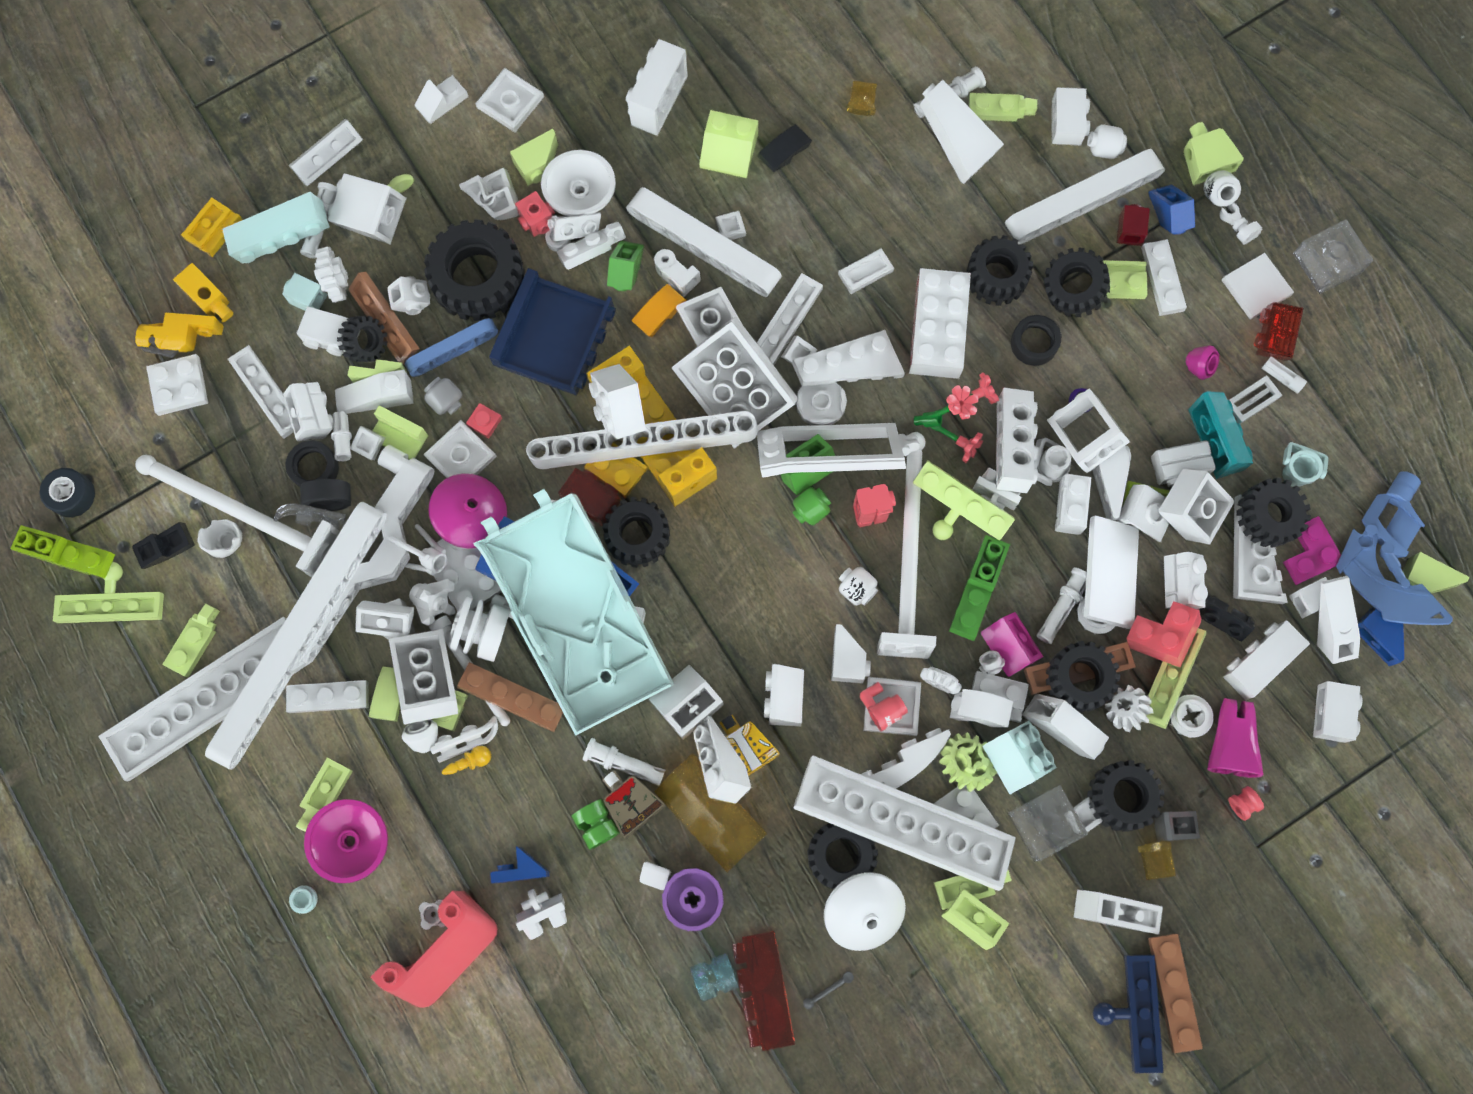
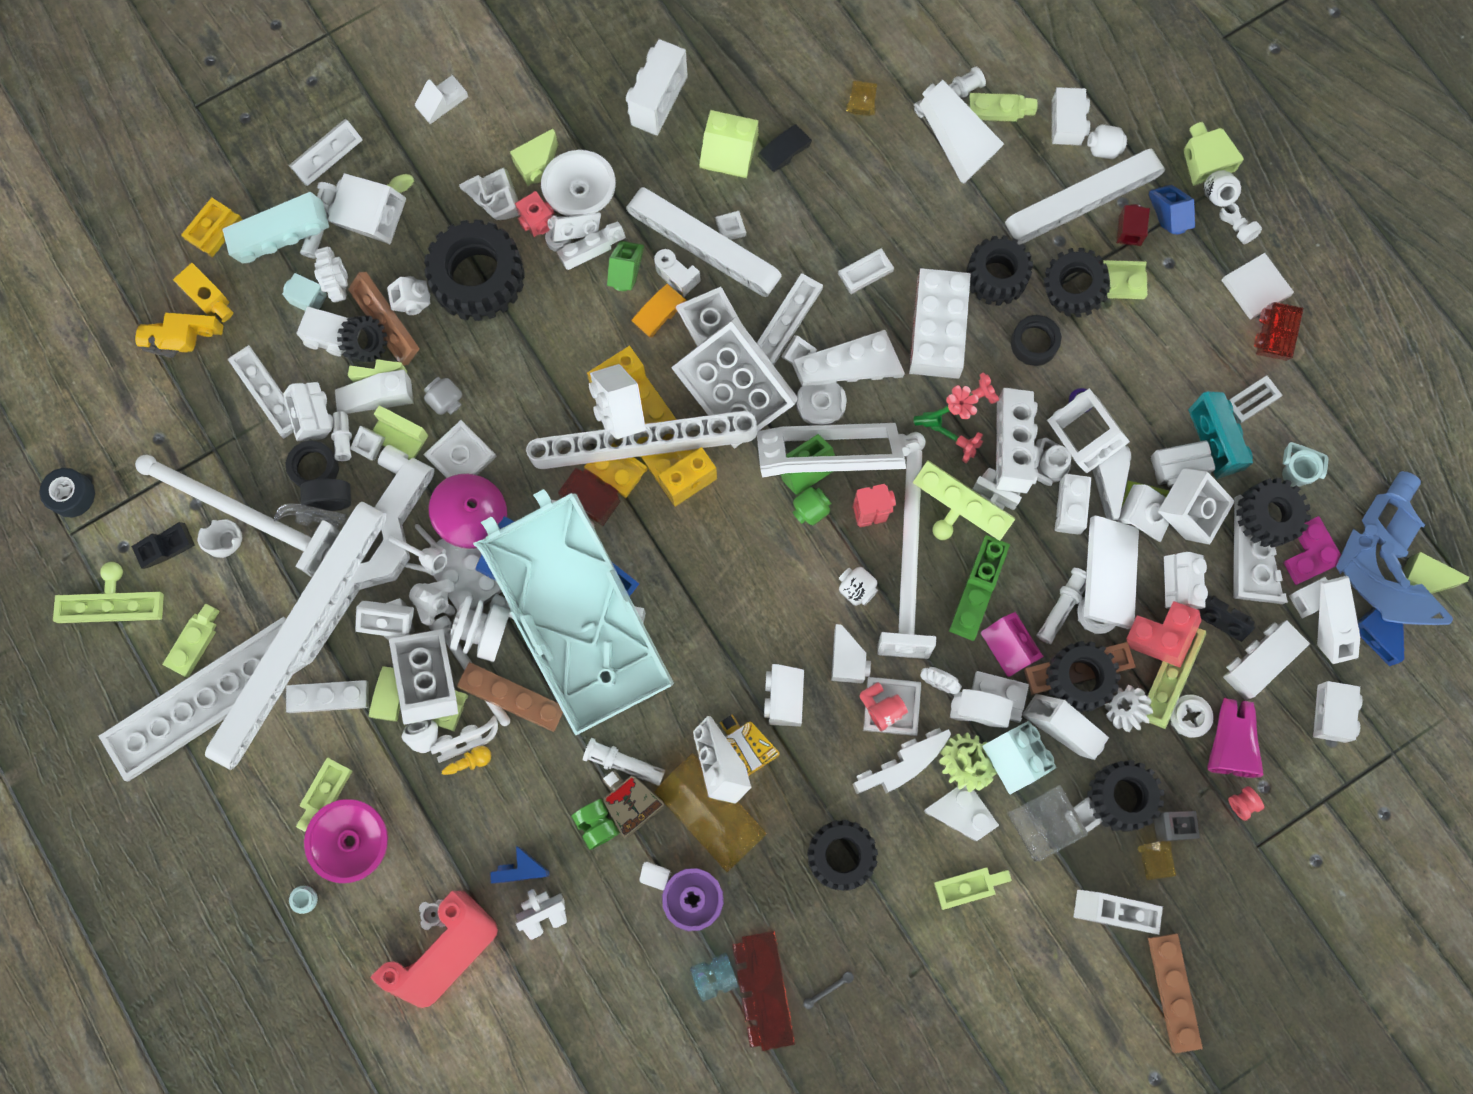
lime slope [10,525,115,579] -> none
white plate [146,354,208,416] -> none
medium blue beam [405,318,498,377] -> none
coral plate [466,403,502,439] -> none
white tile [475,68,544,132] -> none
dark blue panel [489,268,616,396] -> none
black tyre [603,497,670,568] -> none
white slope [649,665,724,740] -> none
white plate [794,755,1016,891] -> none
white dish [824,873,905,951] -> none
yellowish green panel [942,889,1010,950] -> none
white plate [979,651,1005,675] -> none
dark blue plate [1093,955,1164,1073] -> none
white plate [1141,239,1187,316] -> none
dark pink cone [1186,346,1219,380] -> none
white piece [1261,356,1307,394] -> none
clear brick [1293,219,1374,294] -> none

